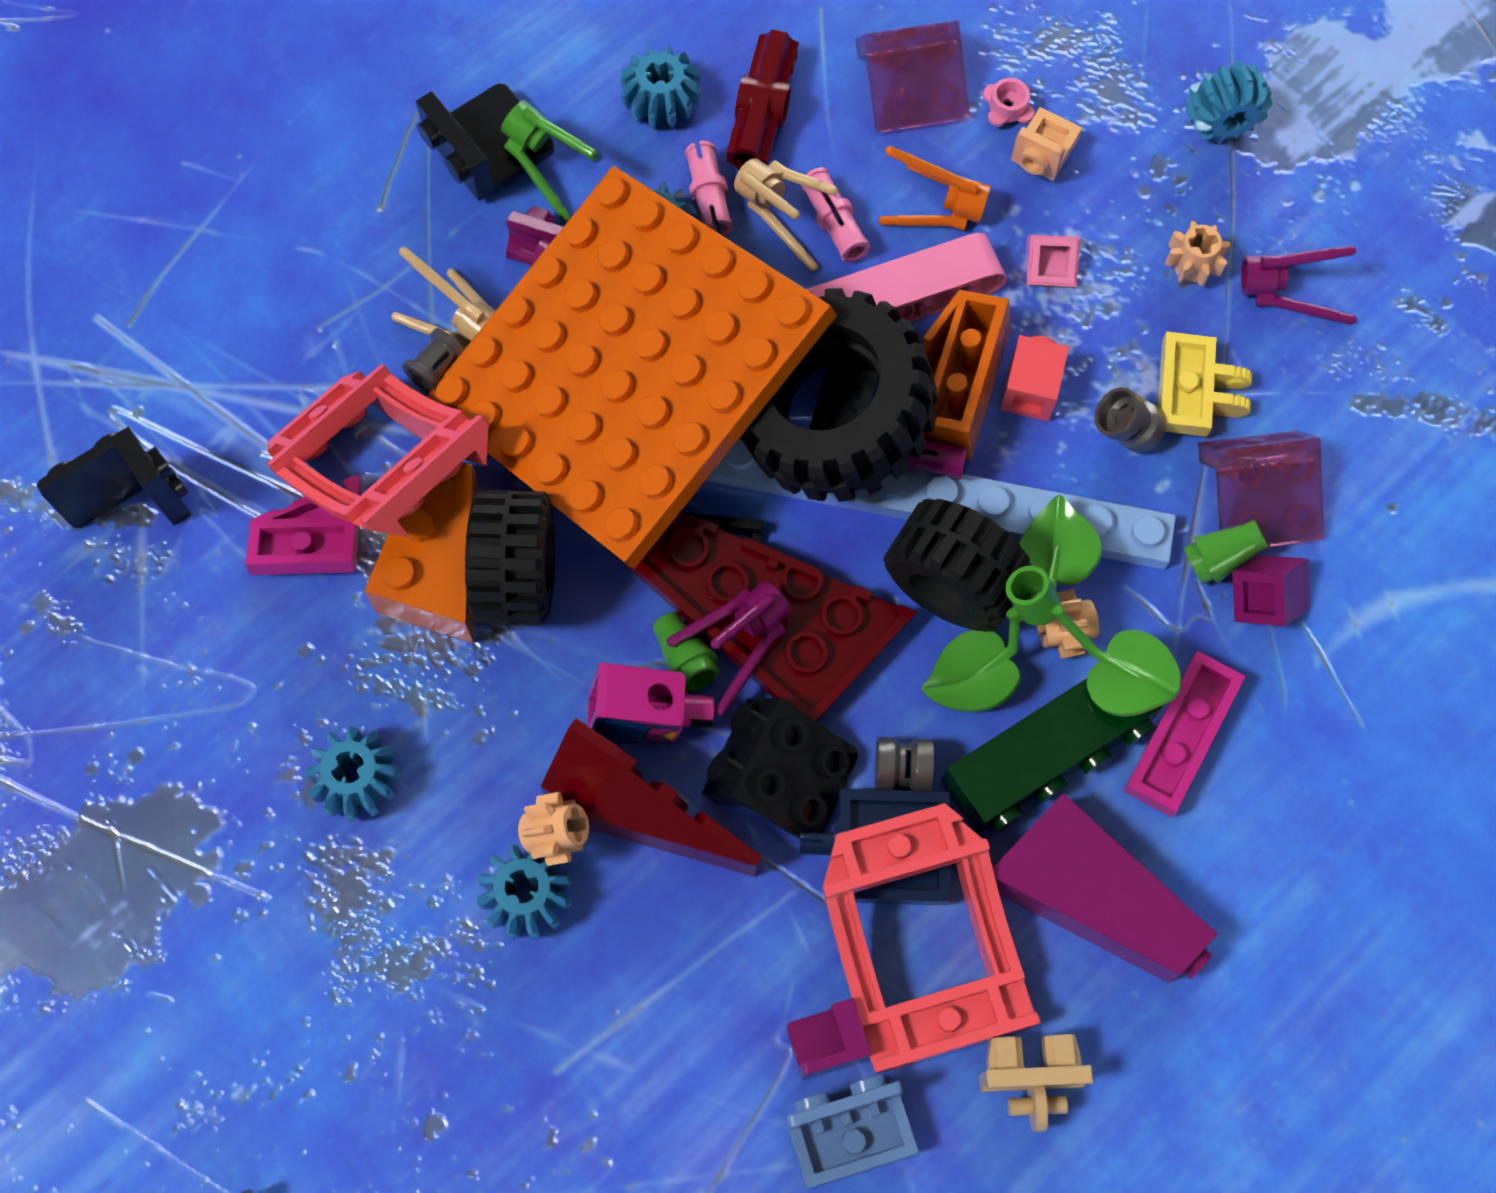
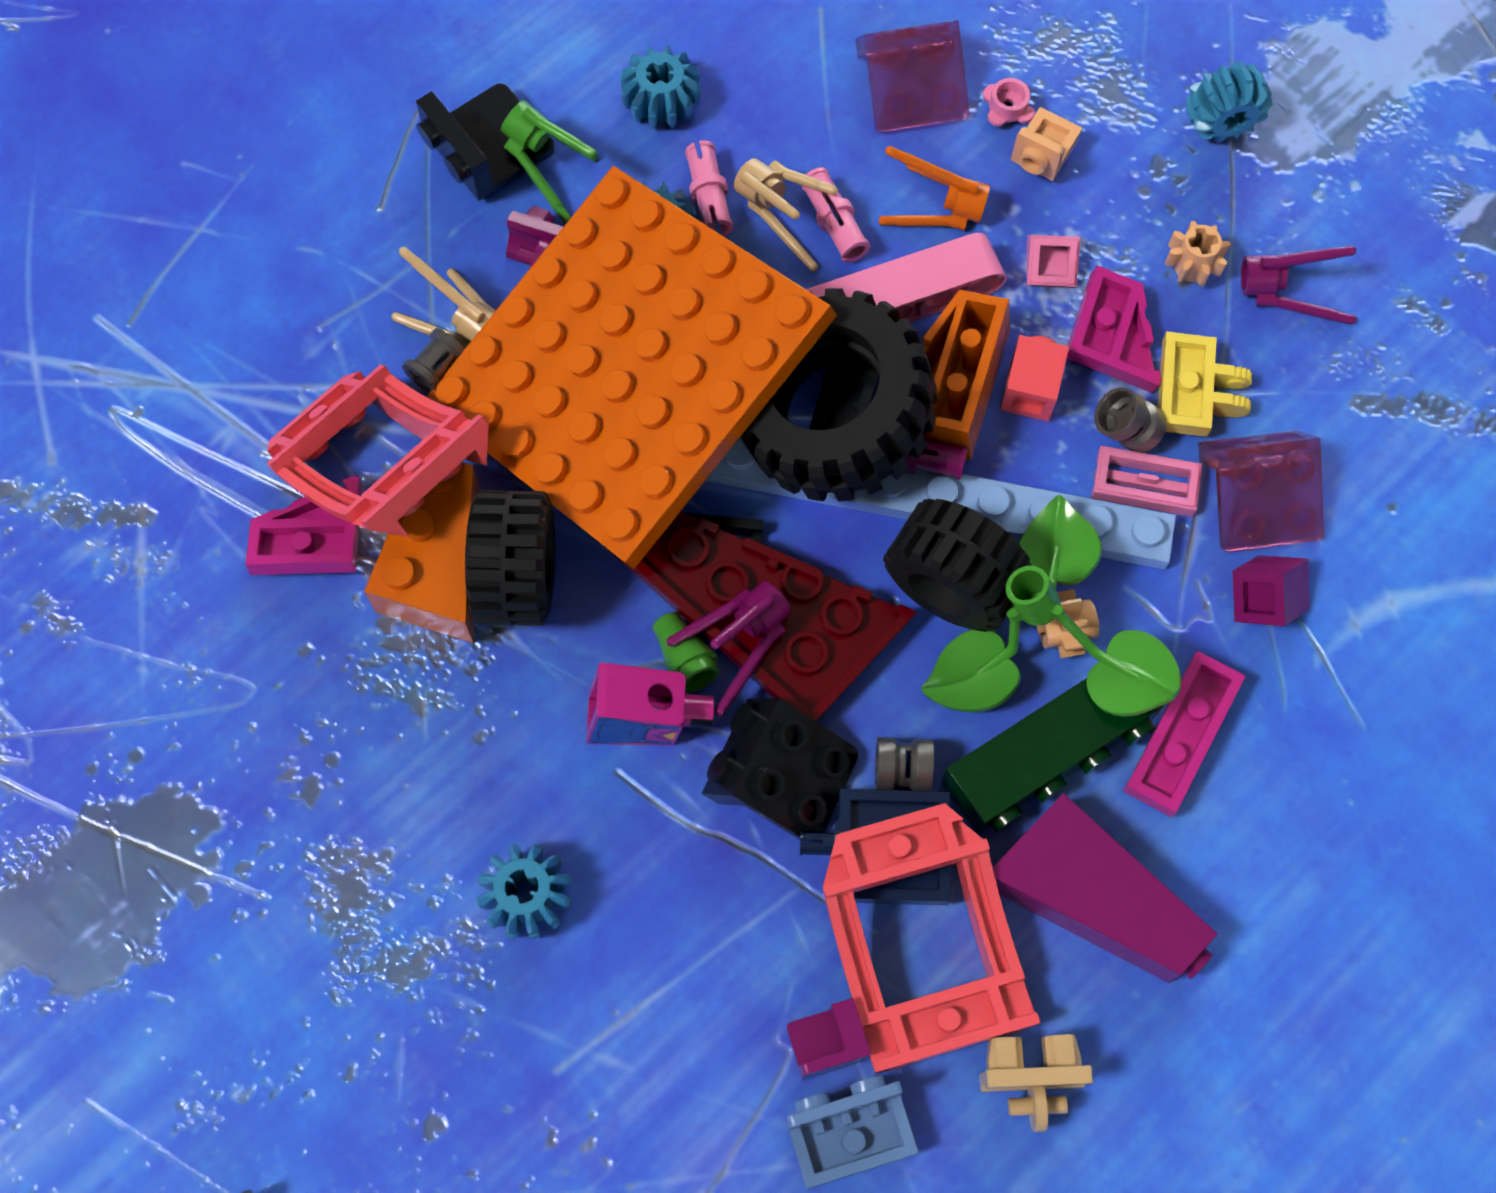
black bracket [36,426,192,528] -> none
dark azure gear [304,726,401,822] -> none
light nougat gear [518,792,589,866] -> none
dark red wedge [541,718,762,877] -> none
dark red piece [727,29,799,171] -> none
bright green cone [1184,519,1269,585] -> none
none -> dark pink wing [1067,265,1161,393]
none -> bright pink tile [1091,445,1202,517]

